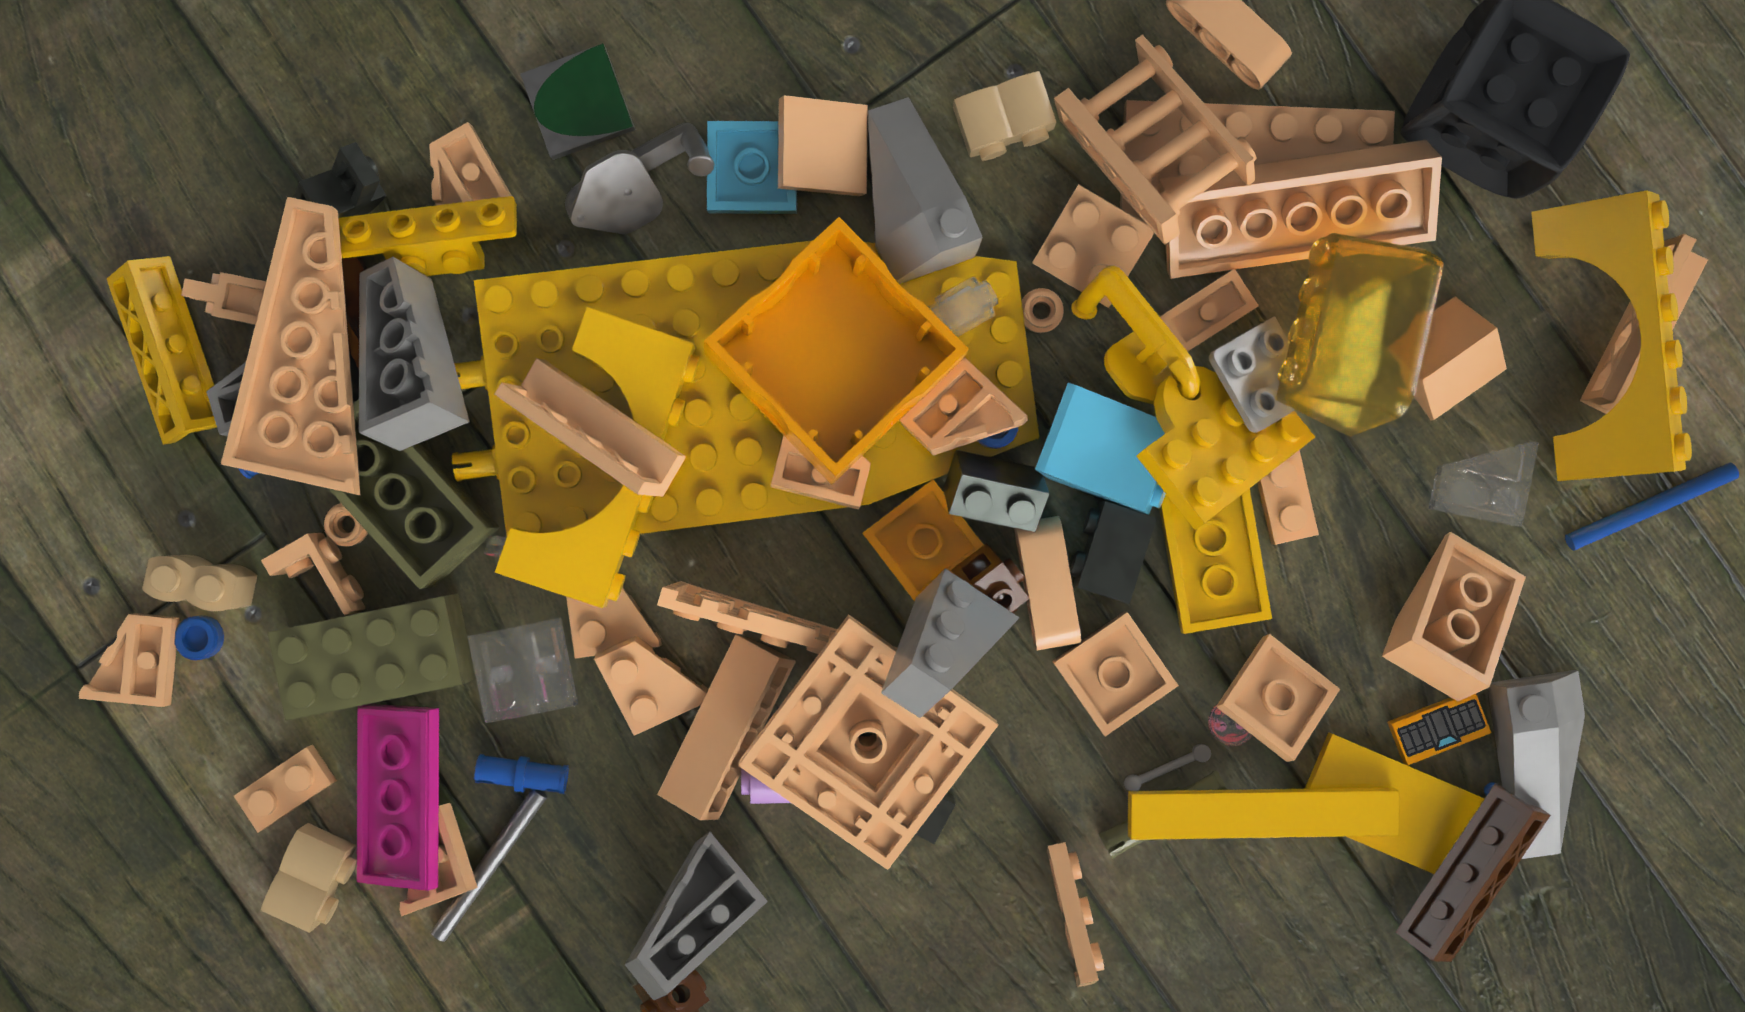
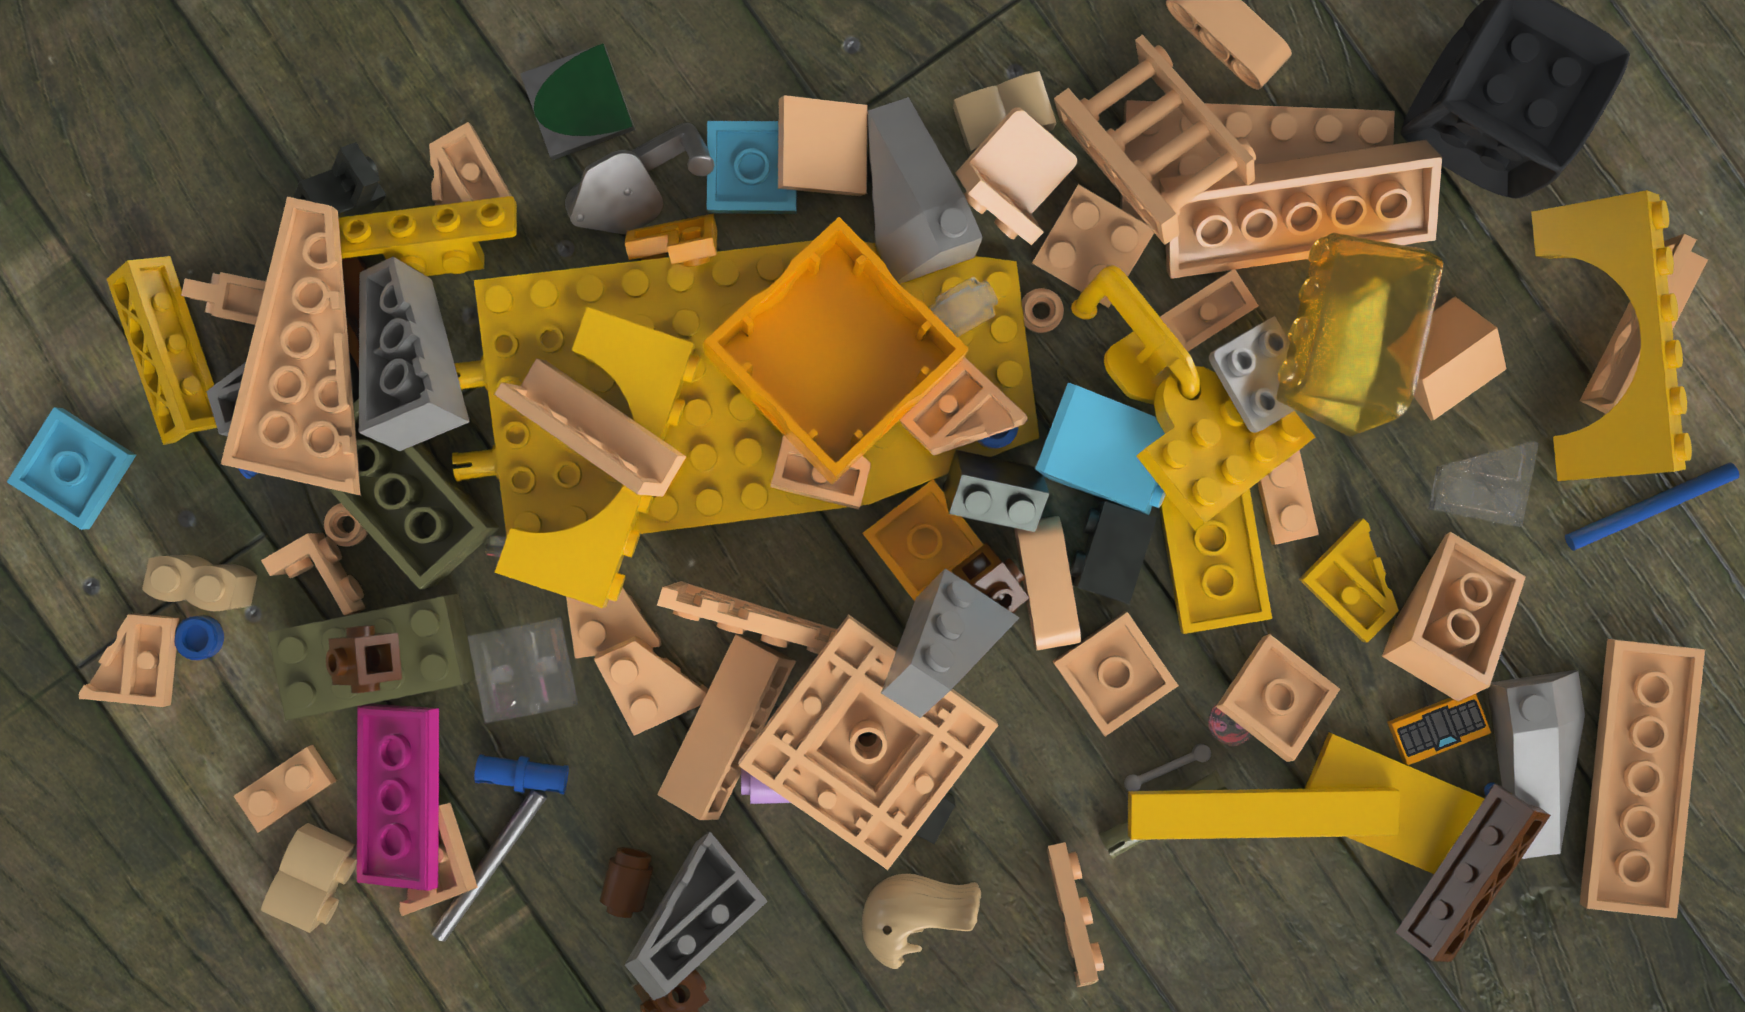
none -> medium azure plate [7,407,136,530]
none -> reddish brown brick [326,625,402,693]
none -> reddish brown brick [600,847,653,918]
none -> light orange plate [625,213,718,267]
none -> tan piece [862,874,981,969]
none -> light nougat bracket [955,107,1077,246]
none -> yellow wing [1299,518,1399,643]
none -> light nougat plate [1579,639,1705,918]

